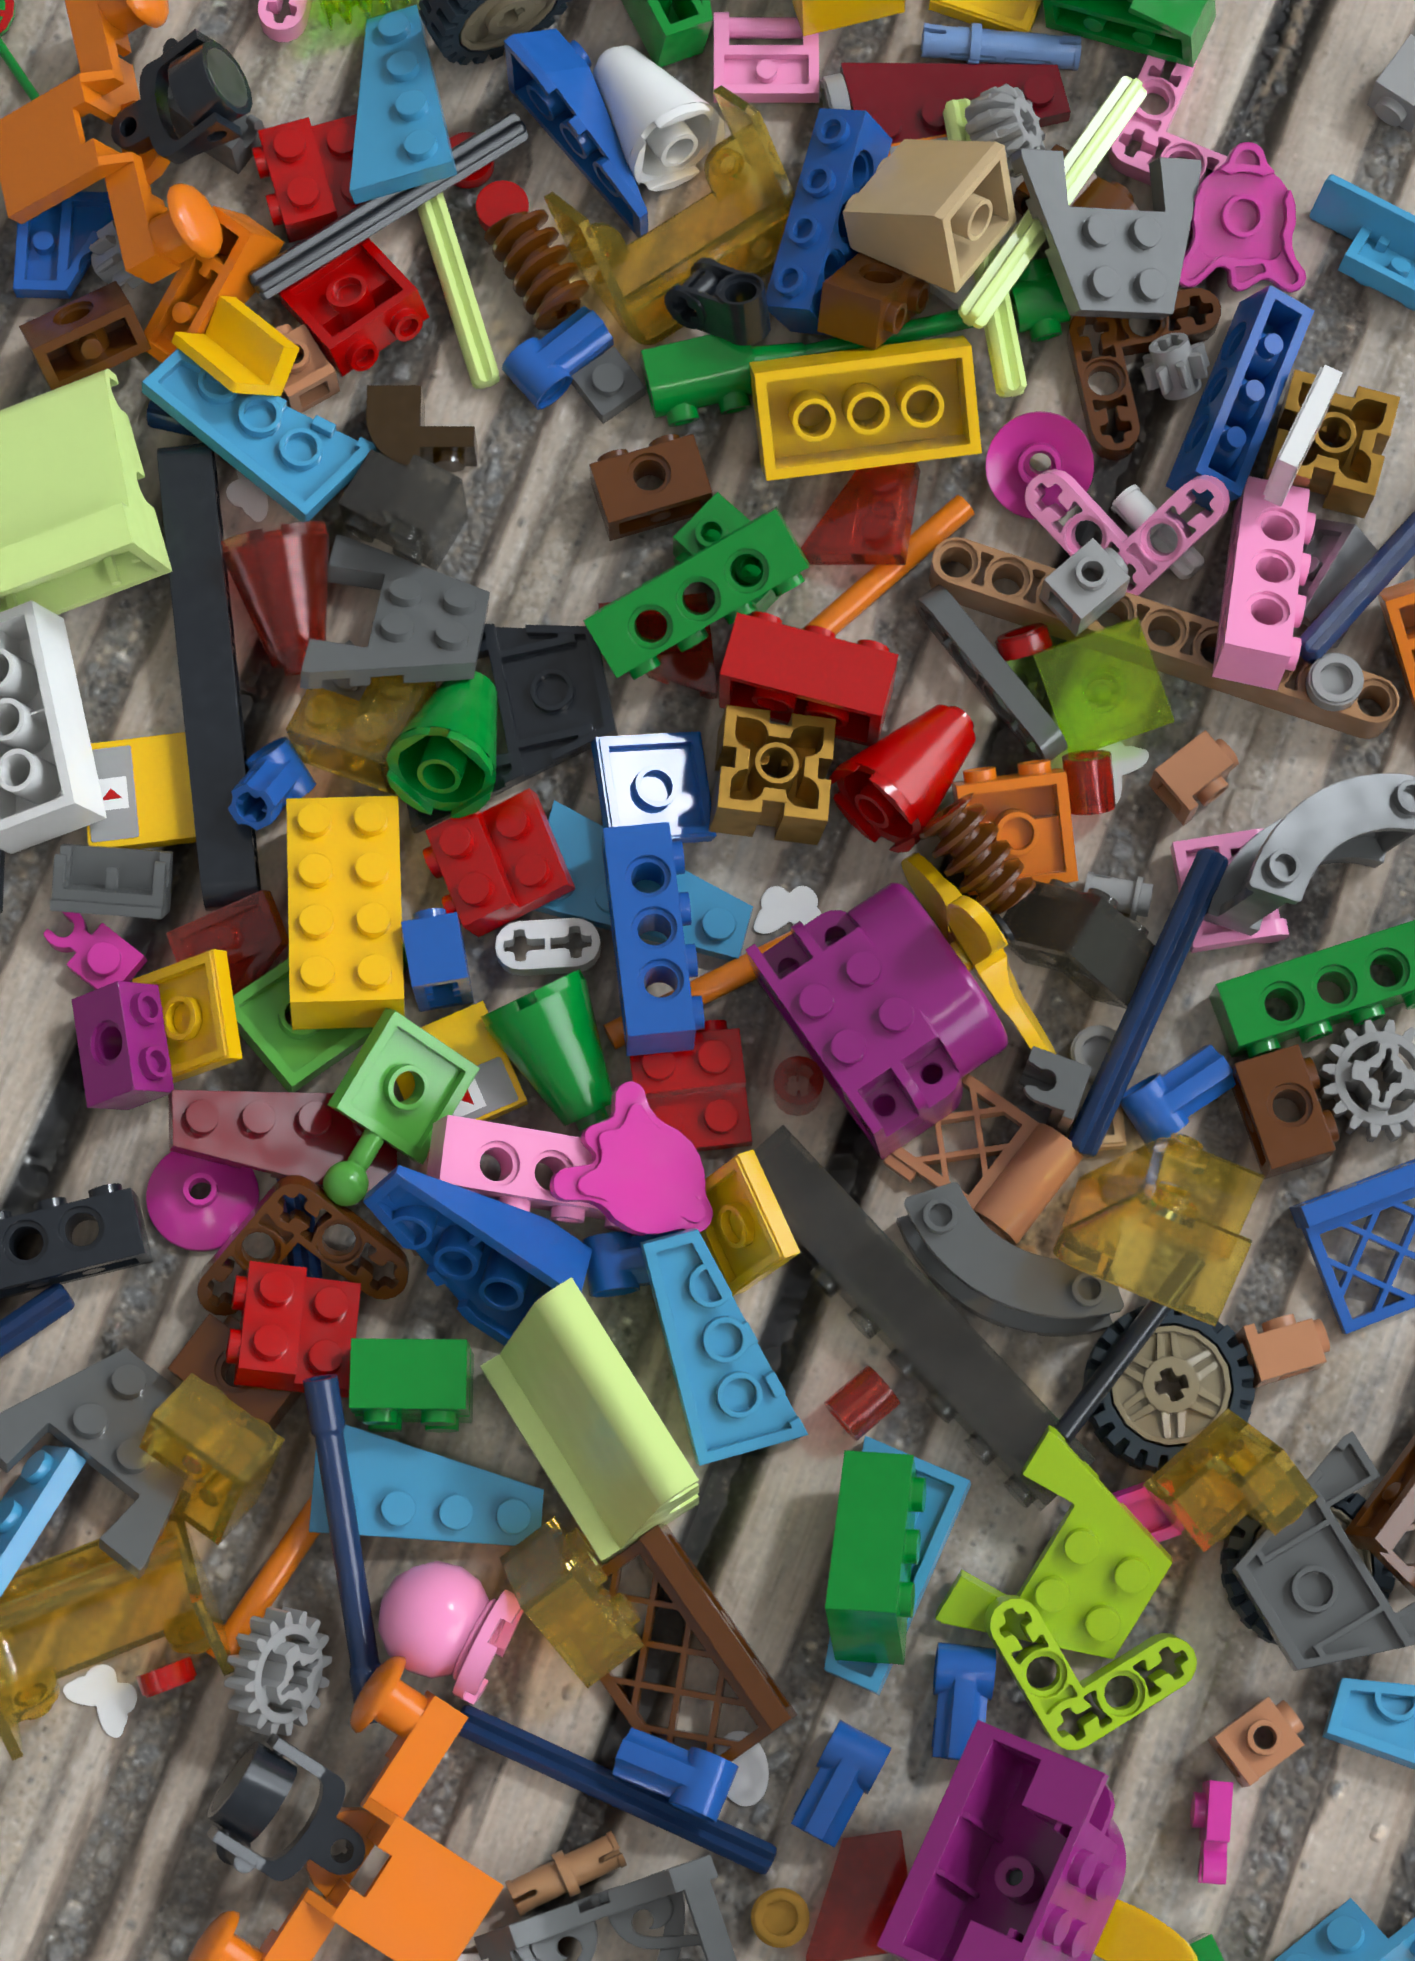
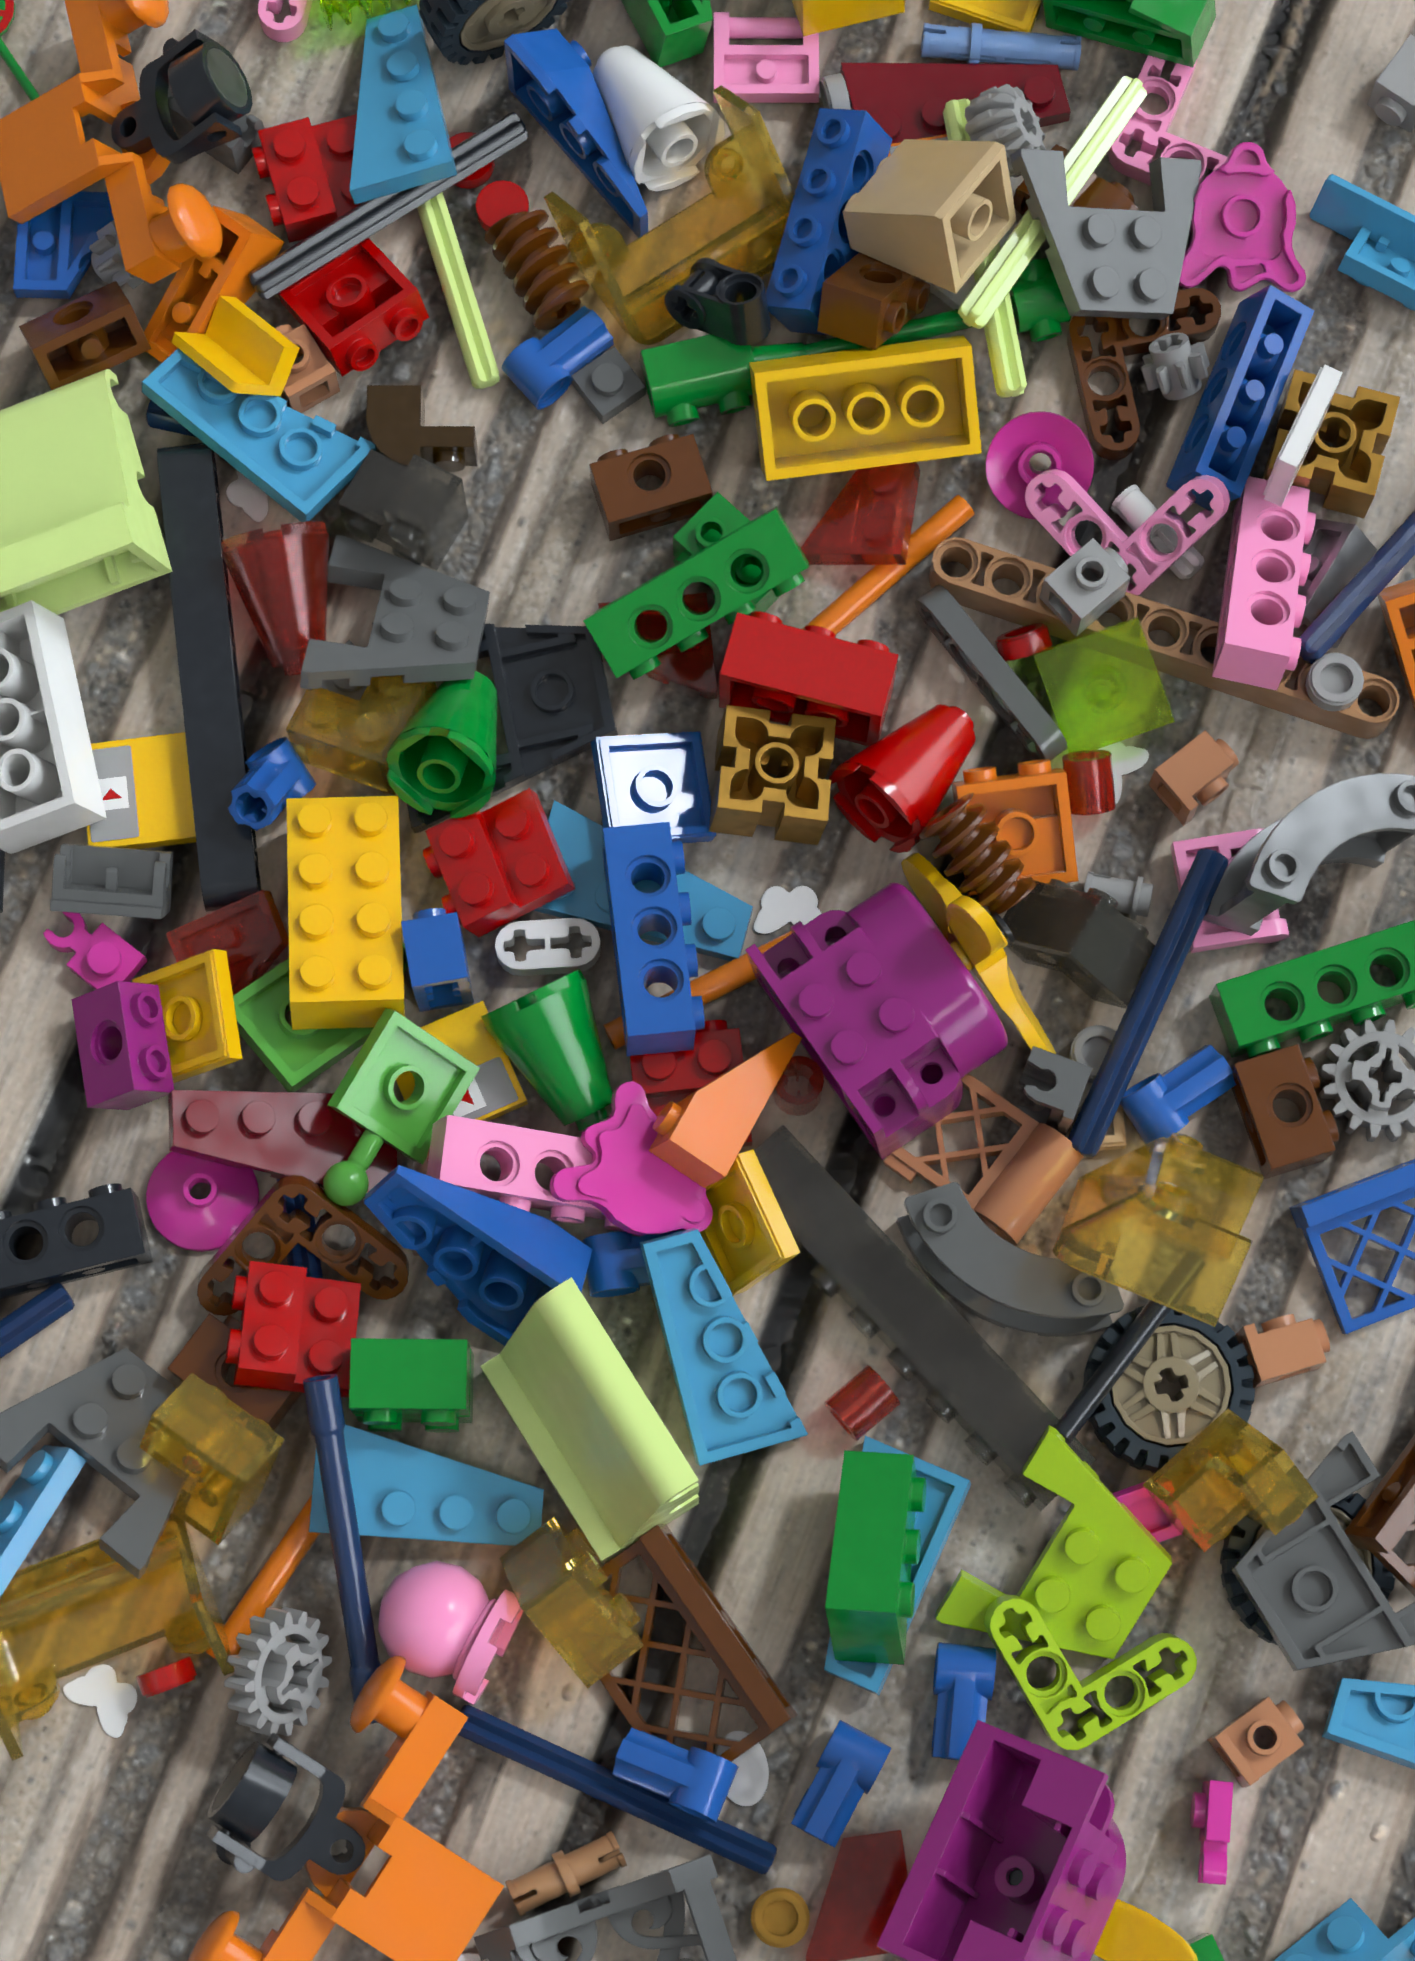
none -> orange slope [649,1032,802,1188]

